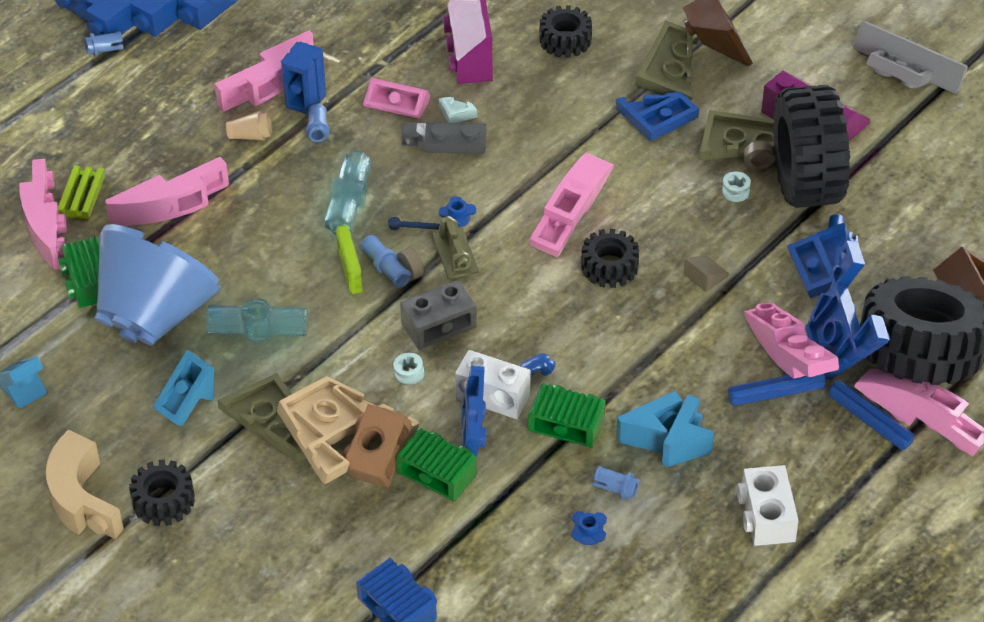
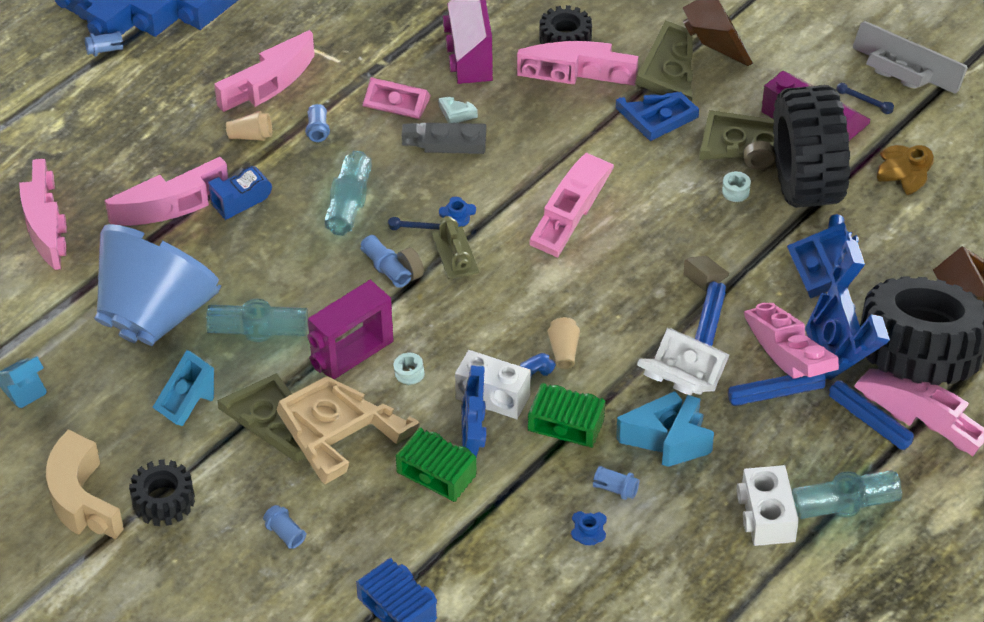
lime tile [58,165,105,220] -> none
green brick [58,235,100,308] -> none
blue brick [281,41,326,115] -> none
lime tile [336,225,363,294] -> none
medium nougat brick [343,404,413,489] -> none
flat silver brick [400,280,477,350] -> none
black tyre [581,229,639,288] -> none
none -> blue leg [208,166,272,220]
none -> medium blue pin [263,505,306,549]
none -> magenta window [307,279,394,379]
none -> bright pink slope [517,41,639,86]
none -> tan cone [547,317,580,369]
none -> white bracket [637,328,729,395]
none -> blue axle [695,281,726,346]
none -> clear light blue piece [792,470,902,519]
none -> dark blue hinge [836,82,894,114]
none -> pearl gold plate [877,145,934,195]

